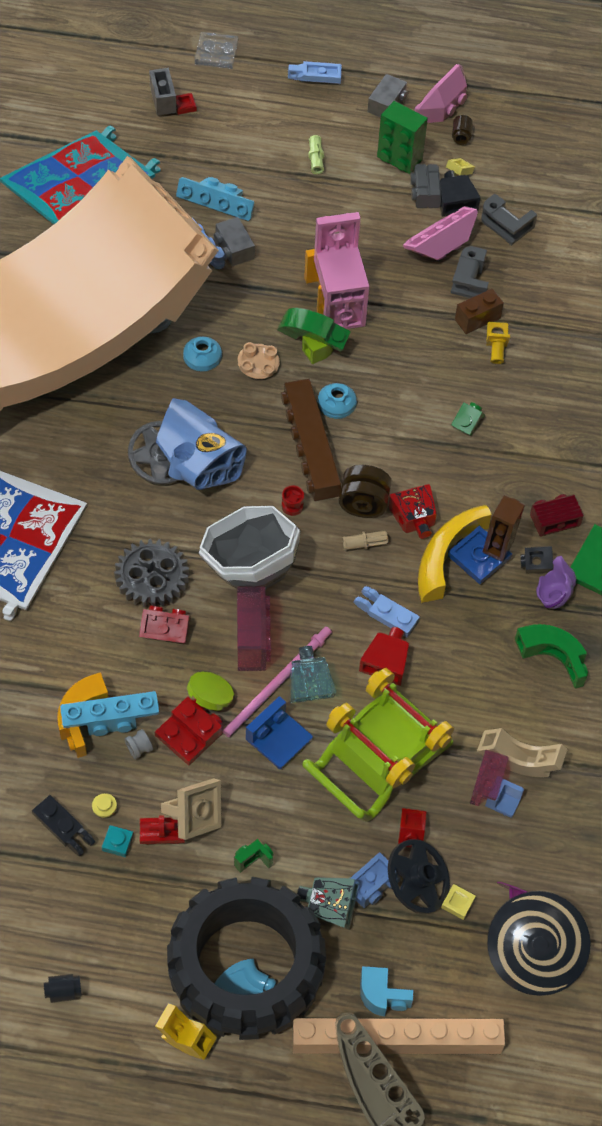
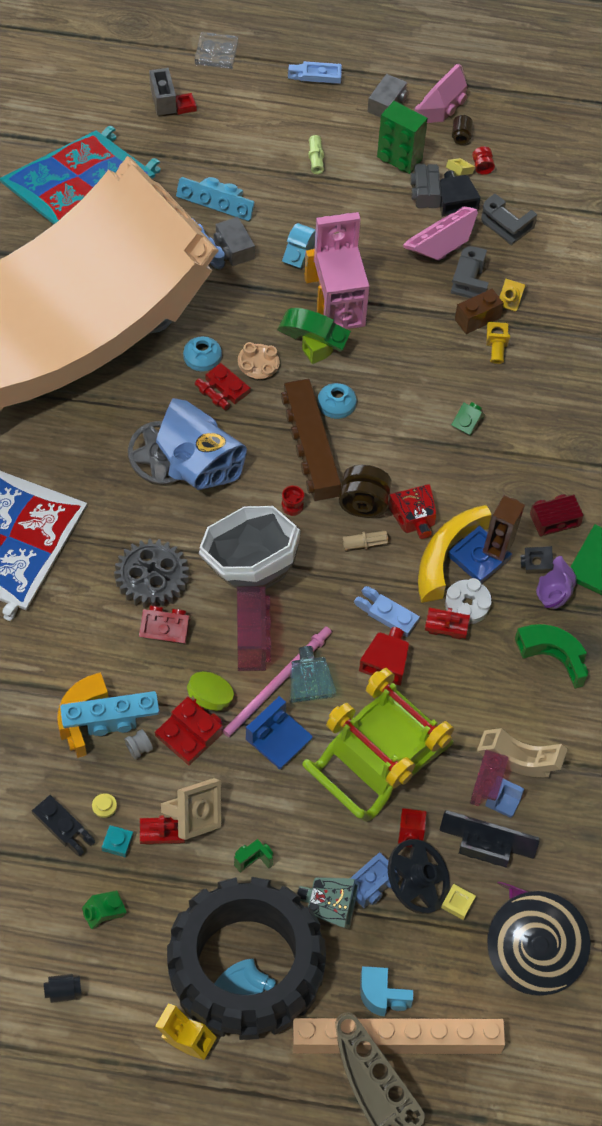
none -> green bracket [82,890,127,929]
none -> red plate [195,363,251,410]
none -> medium azure brick [282,223,316,268]
none -> red hips [425,607,470,640]
none -> black bracket [439,810,540,868]
none -> white plate [445,578,491,624]
none -> red wheel [472,146,495,175]
none -> yellow bracket [500,279,527,311]

